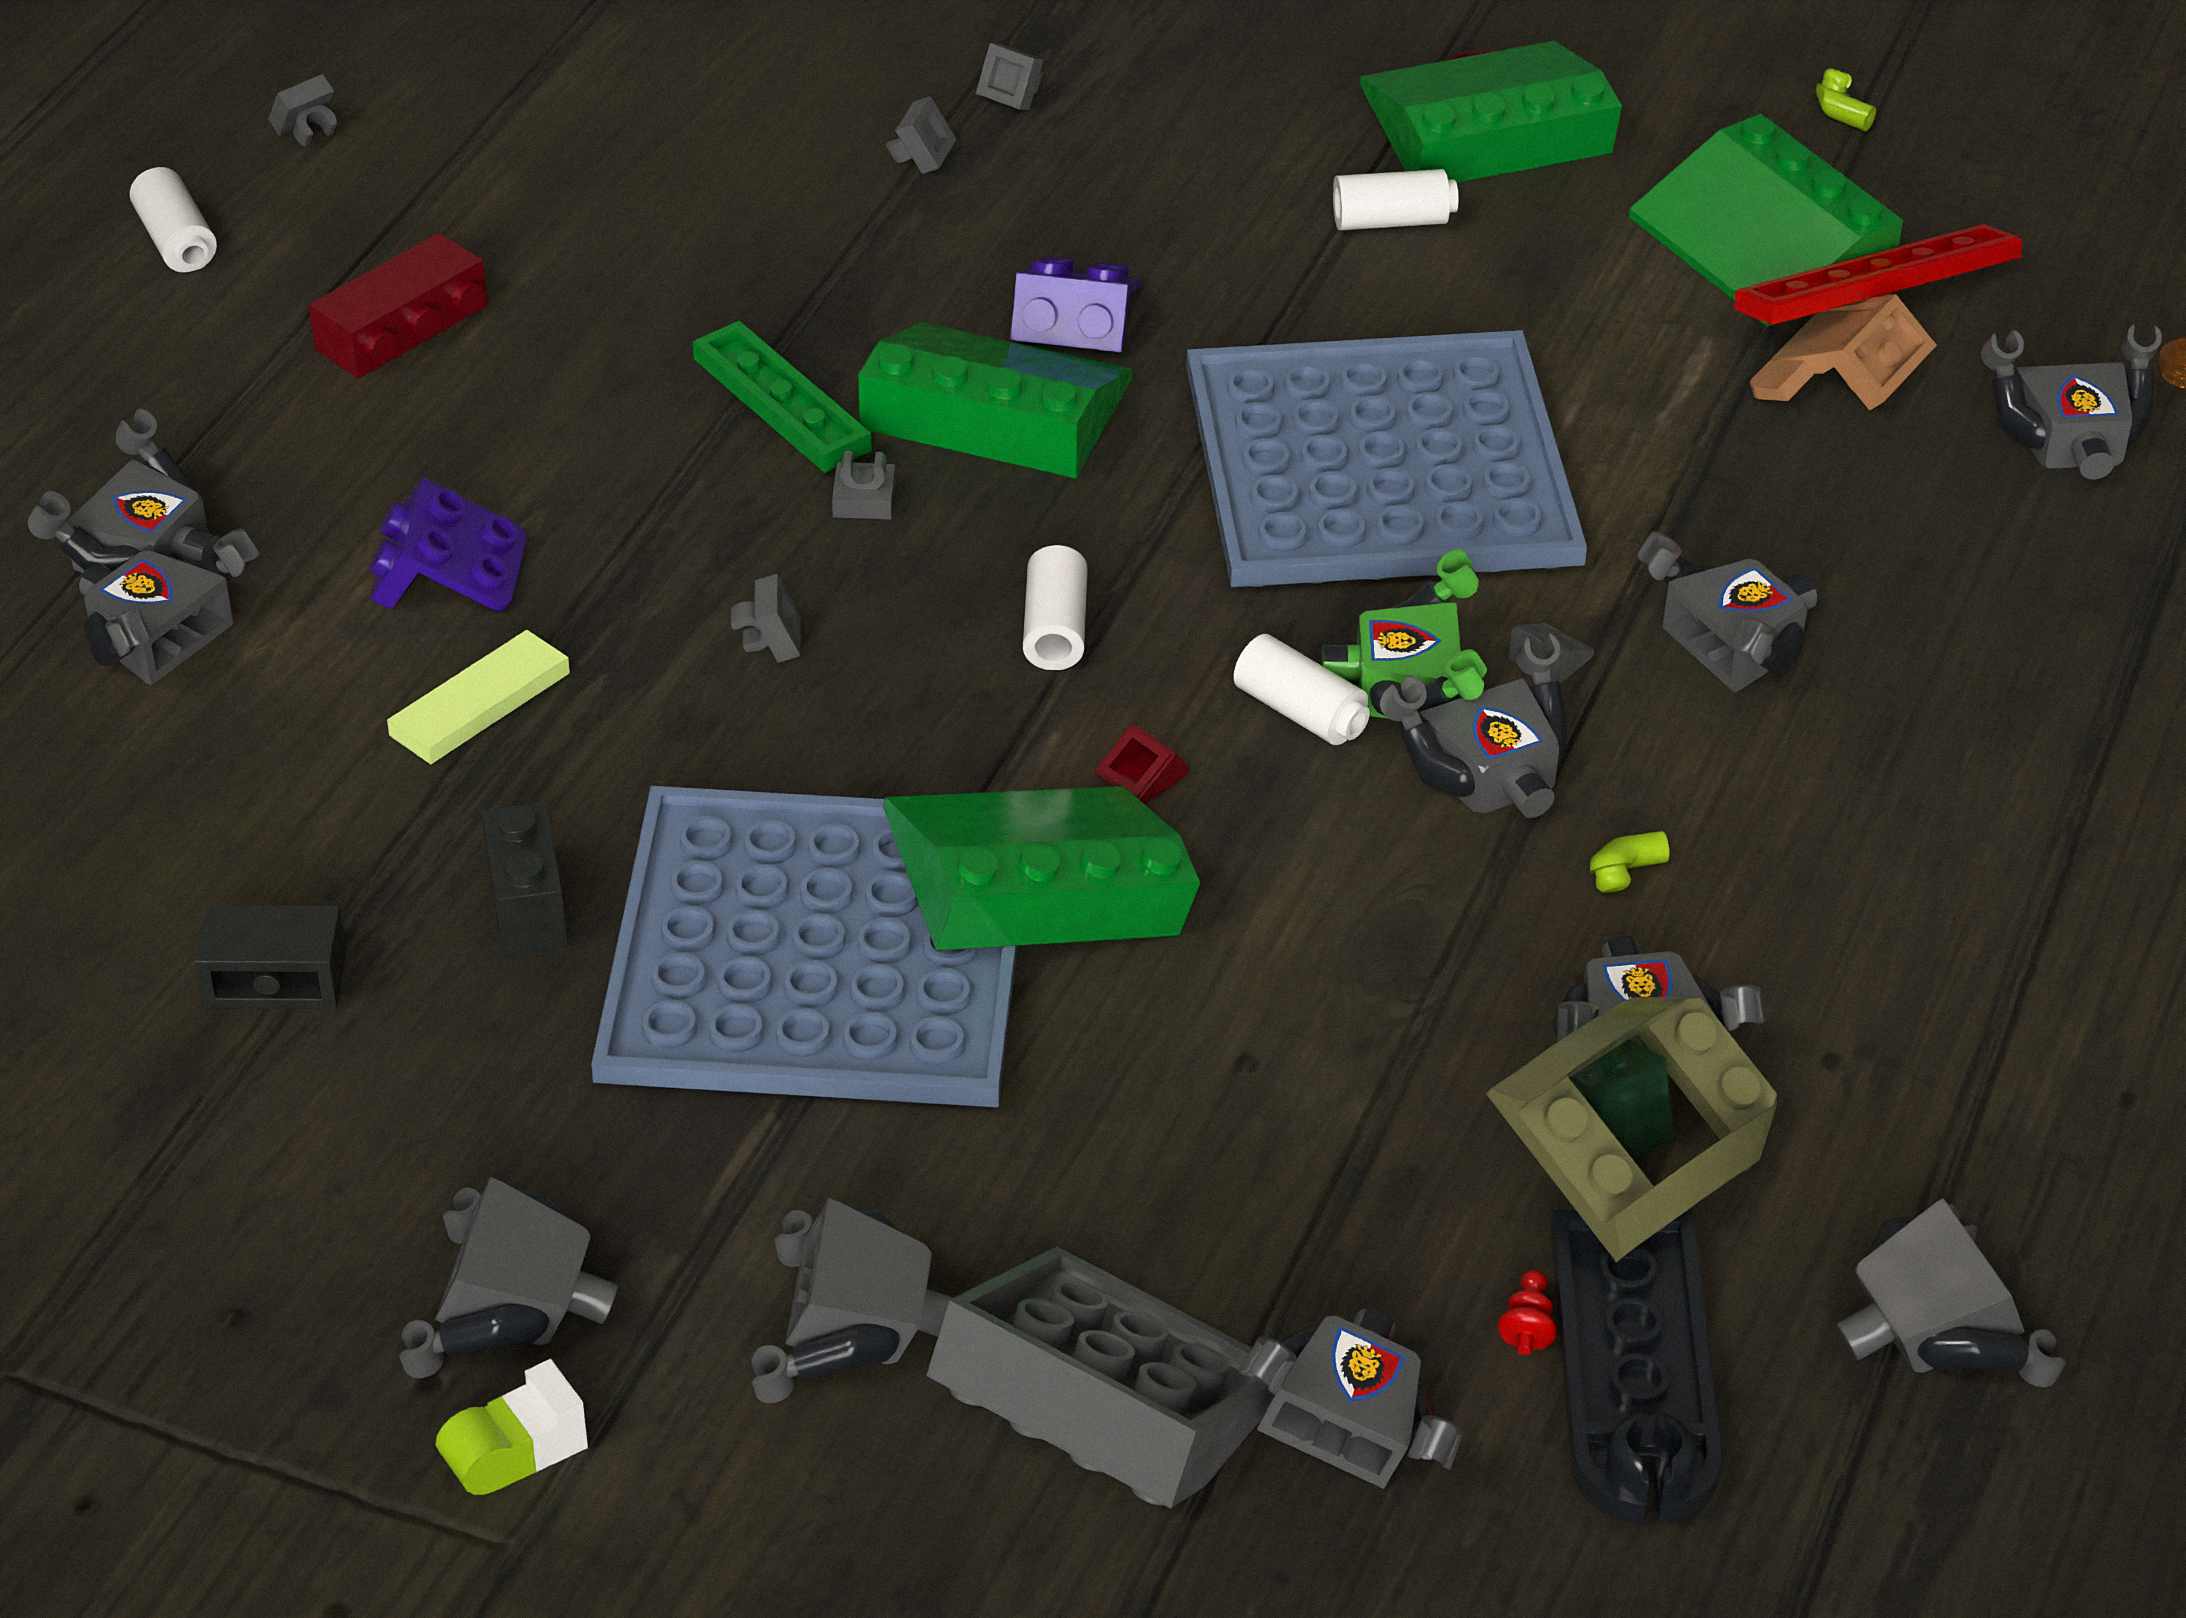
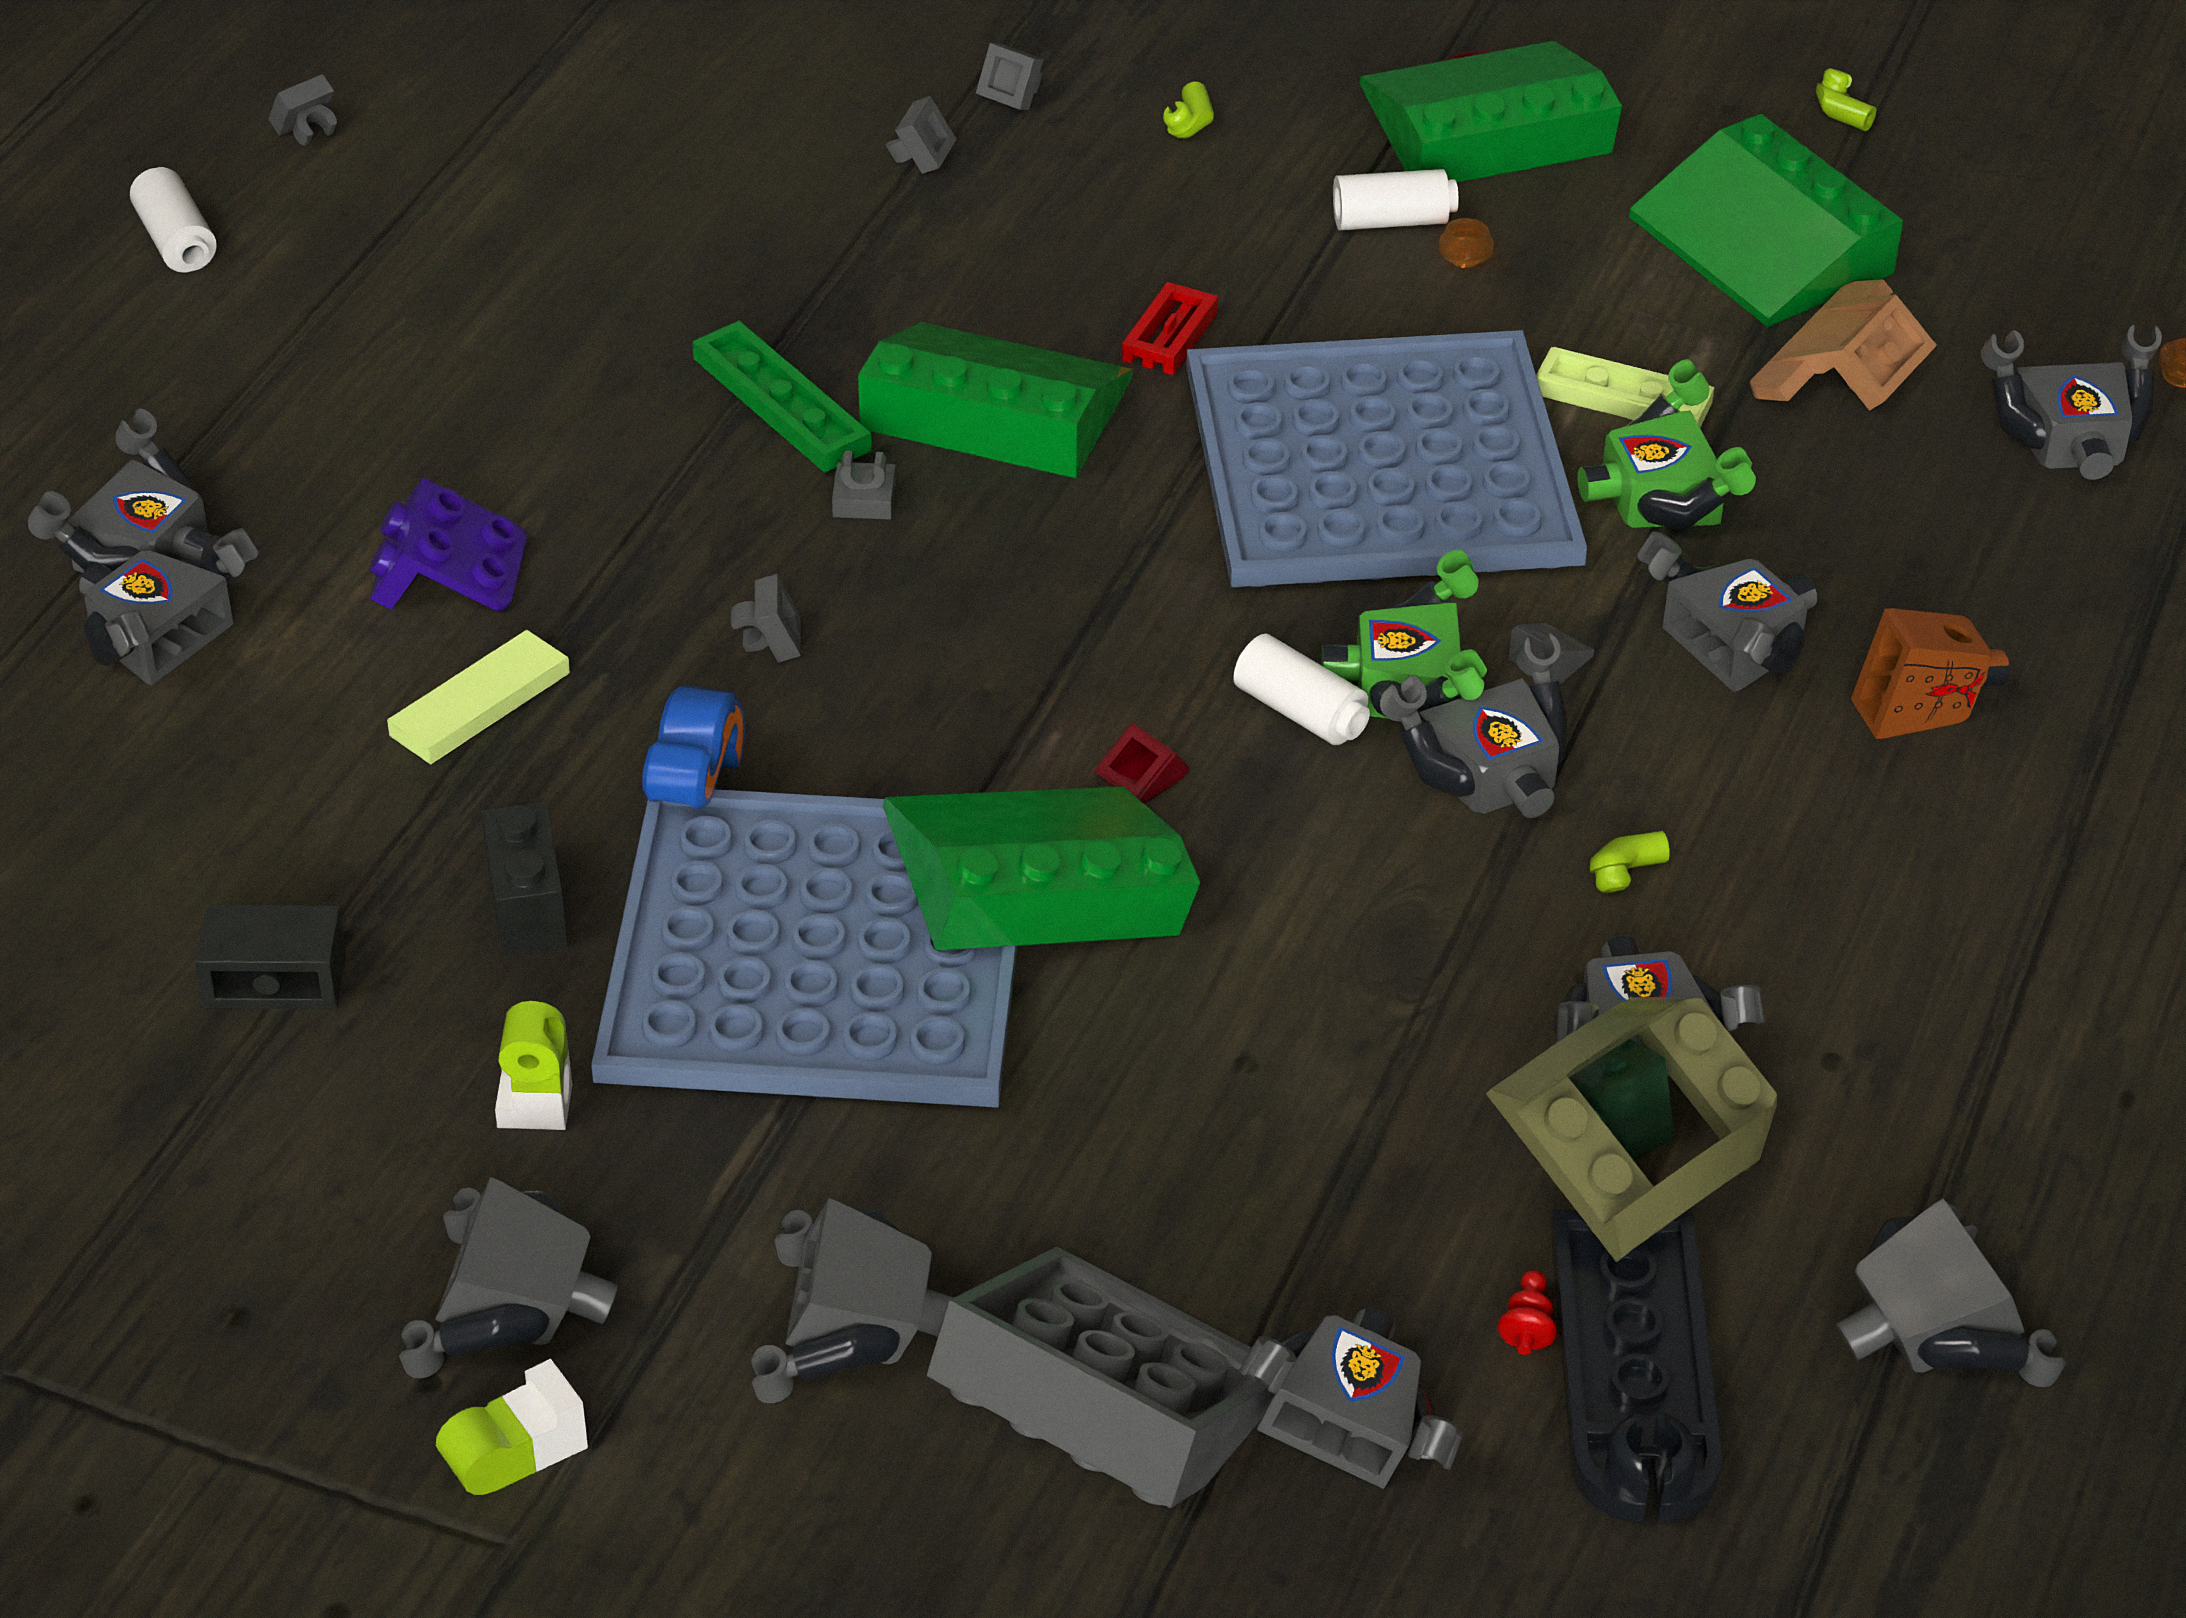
dark red brick [308,233,488,379] -> none
bracket [1010,257,1141,352] -> none
white brick [1023,545,1087,670] -> none
red tile [1734,224,2022,325] -> none
none -> lime leg [495,1001,572,1130]
none -> blue animal [642,684,745,809]
none -> red tile [1122,282,1218,375]
none -> lime arm [1163,82,1214,139]
none -> clear orange plate [1439,218,1494,268]
none -> yellowish green tile [1536,347,1714,427]
none -> bright green torso [1577,359,1756,530]
none -> dark orange torso [1851,608,2009,739]

